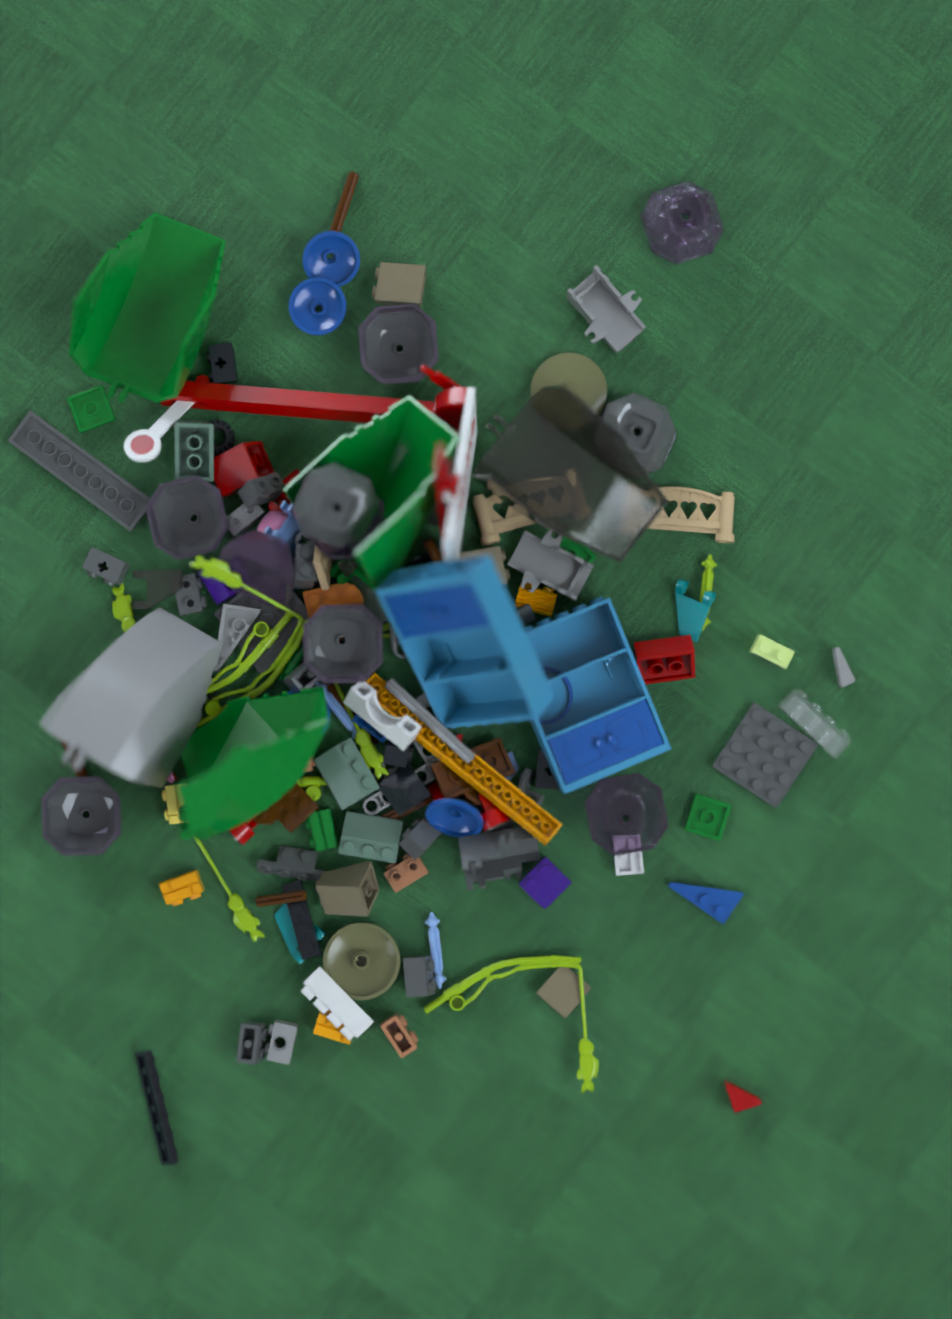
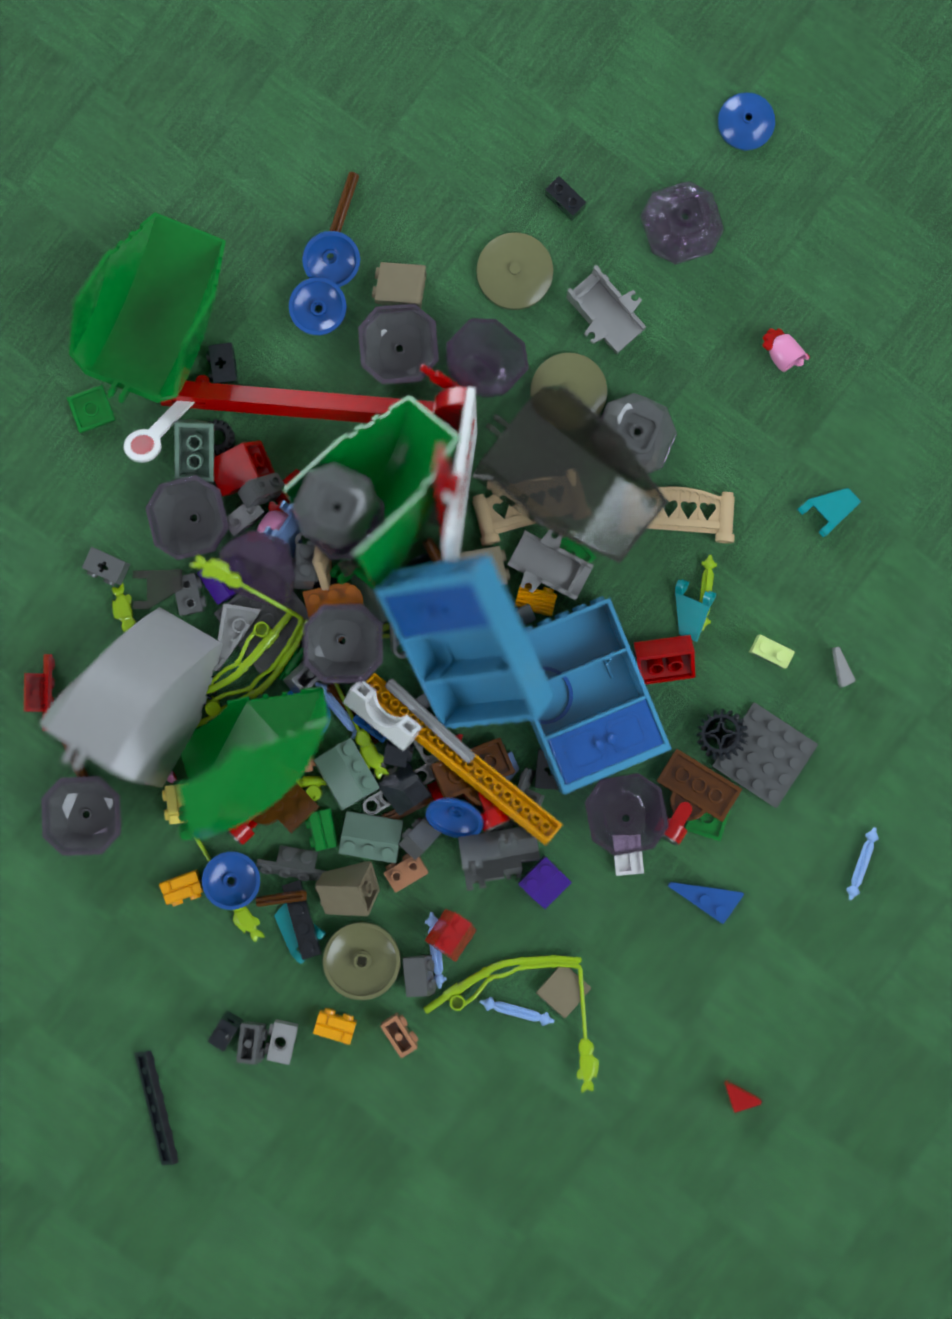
dark grey plate [8,410,153,532] -> none
white windscreen [301,966,374,1041] -> none
clear brick [777,689,852,759] -> none
none -> red bracket [24,654,55,731]
none -> blue dish [202,852,260,910]
none -> black torso [207,1010,244,1052]
none -> red slope [424,909,477,962]
none -> rock [446,318,529,398]
none -> olive dish [477,232,553,310]
none -> light blue wheel [480,997,554,1026]
none -> black brick [545,176,586,221]
none -> reddish brown plate [655,749,742,846]
none -> black gear [696,709,749,761]
none -> blue dish [718,93,775,150]
none -> bright pink piece [762,328,810,372]
none -> teal flag [797,488,861,537]
none -> light blue wheel [846,827,879,900]

